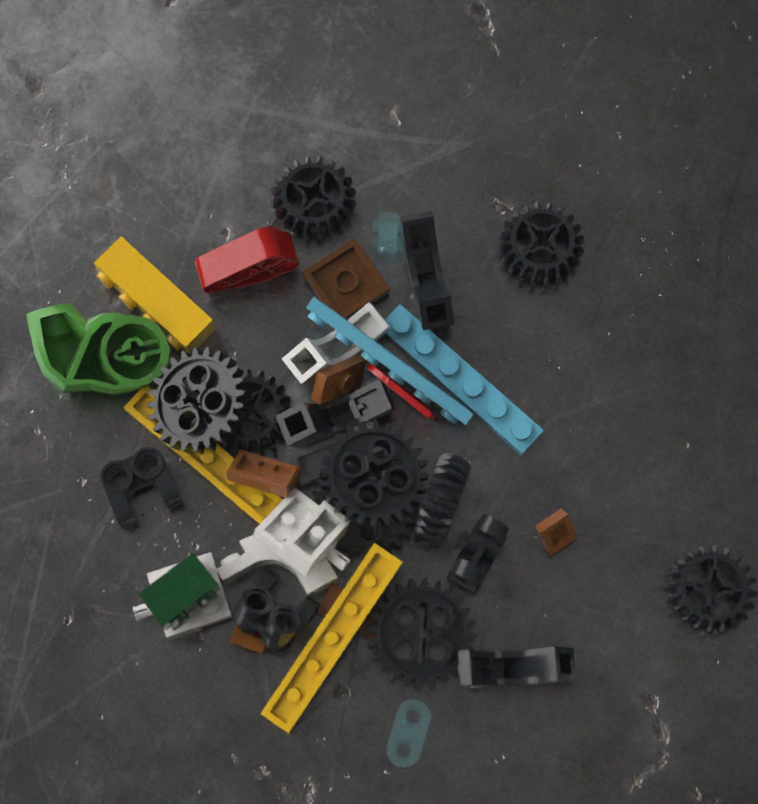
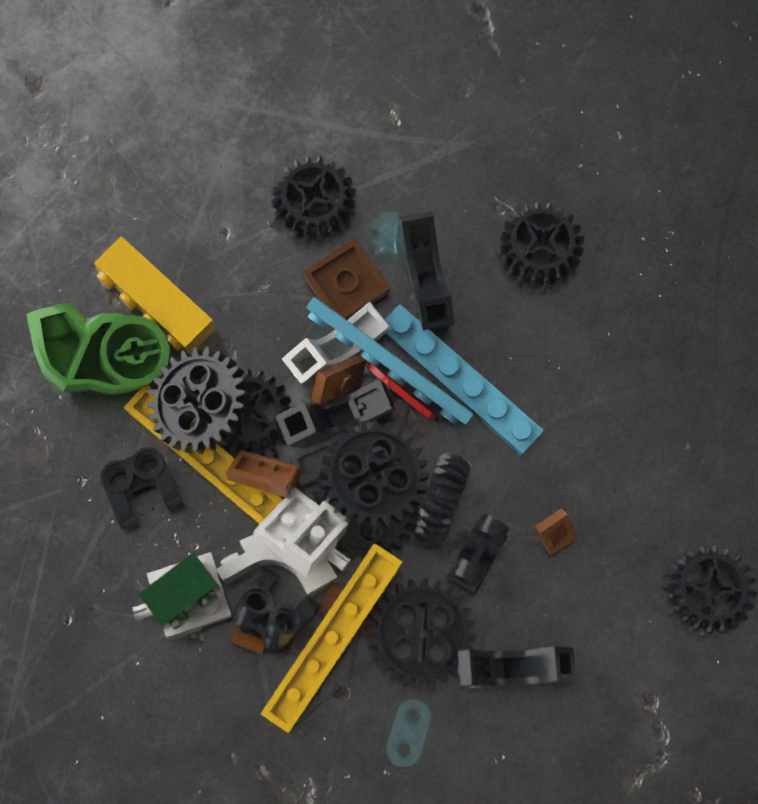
red beam [195,226,300,293] -> none

